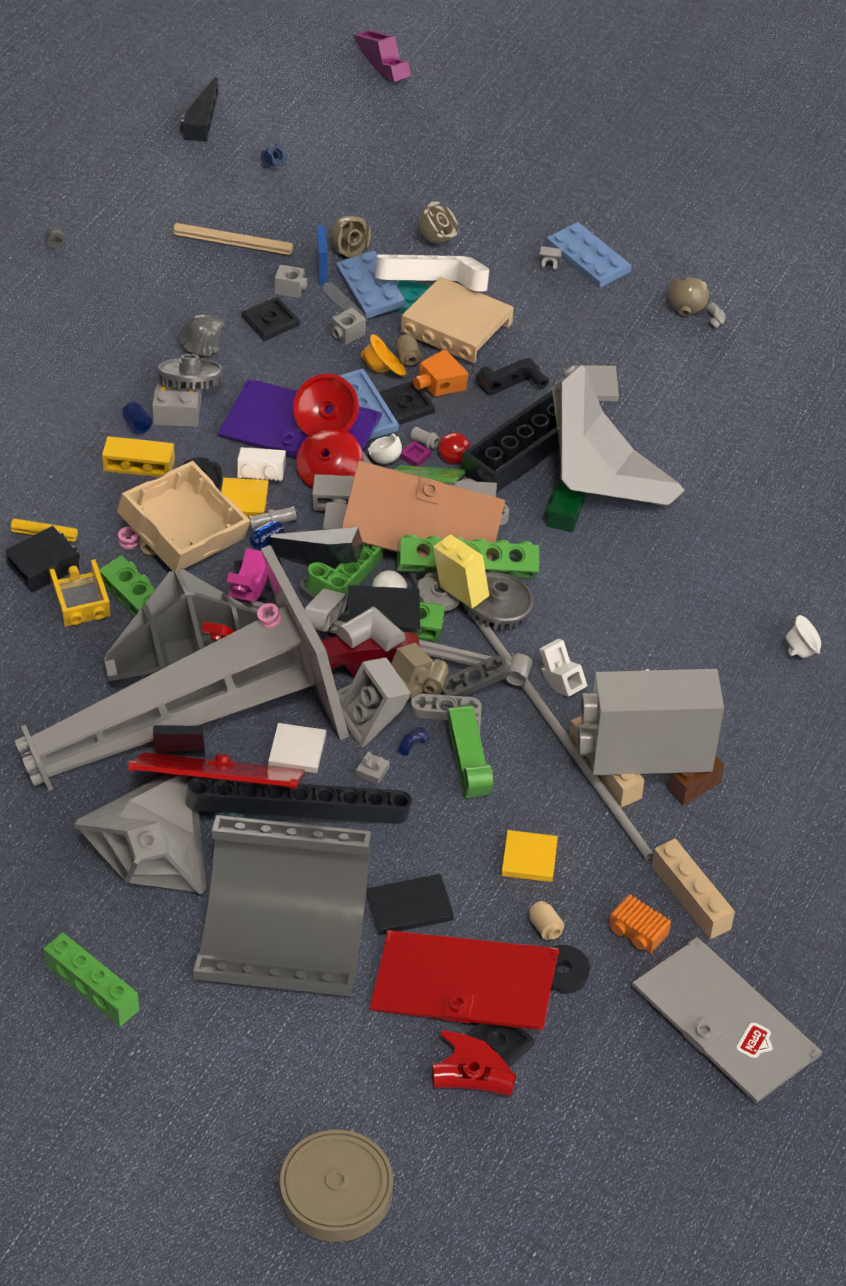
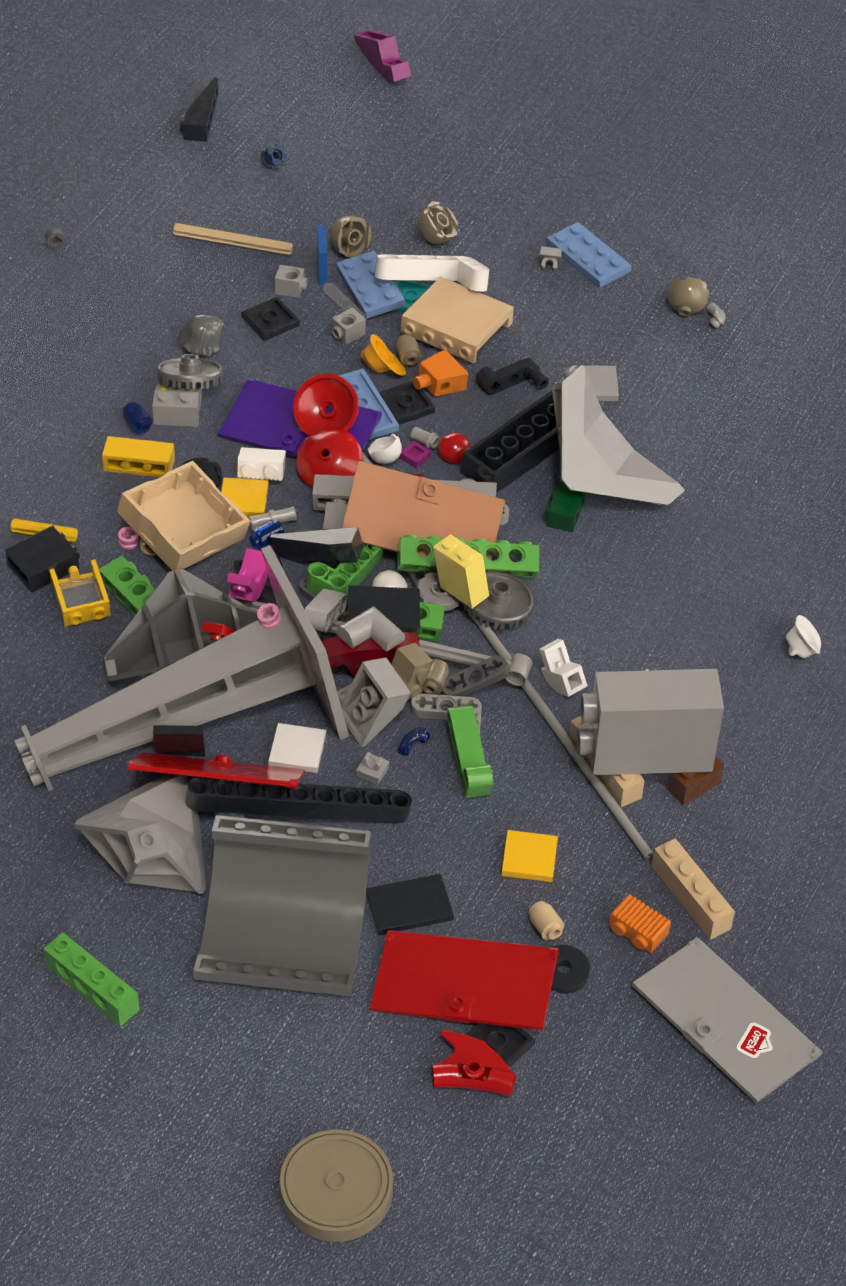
bright green piece [393,465,465,483] -> none

